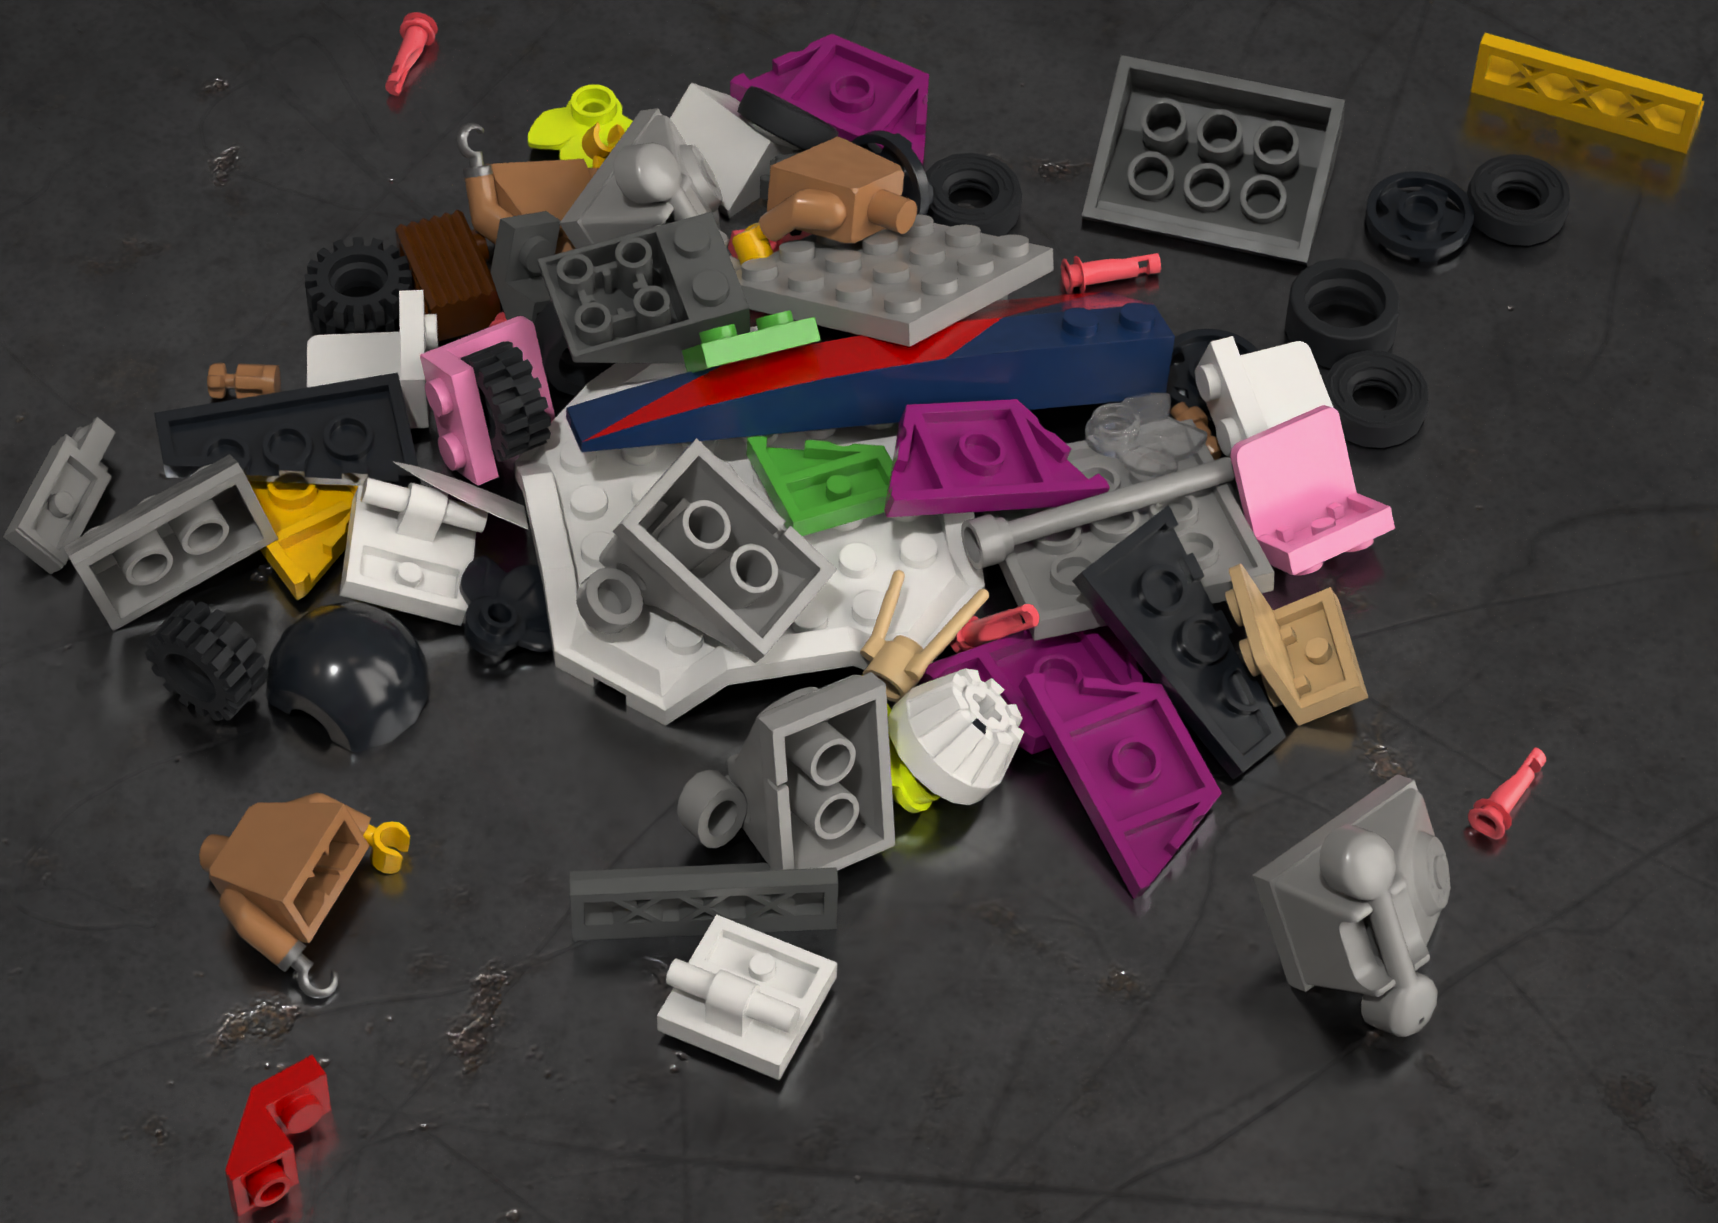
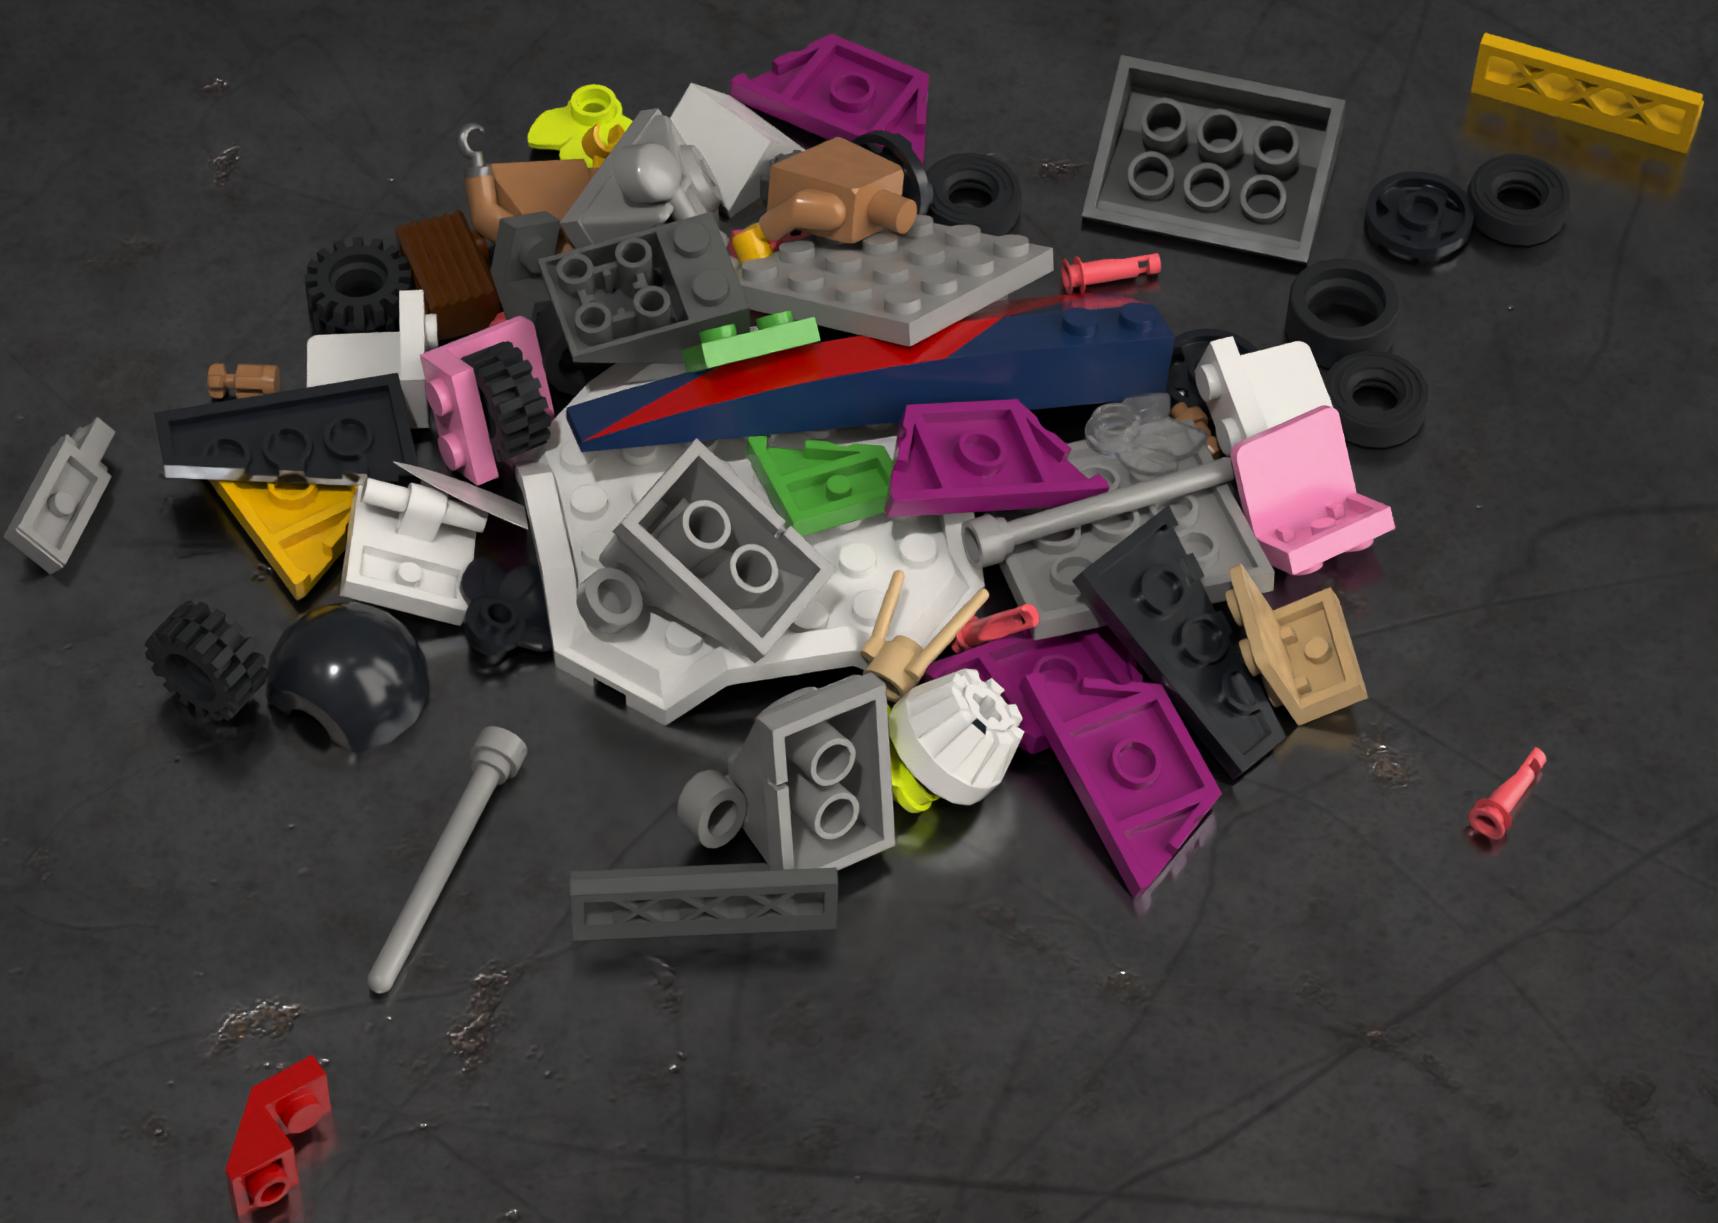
light grey slope [64,454,278,631] -> none
medium nougat torso [199,793,410,999] -> none
coral piece [385,12,438,96] -> none
white plate [657,914,837,1080] -> none
black tyre [737,86,839,151] -> none
light grey piece [1252,774,1451,1037] -> none
none -> light grey piece [367,726,528,993]

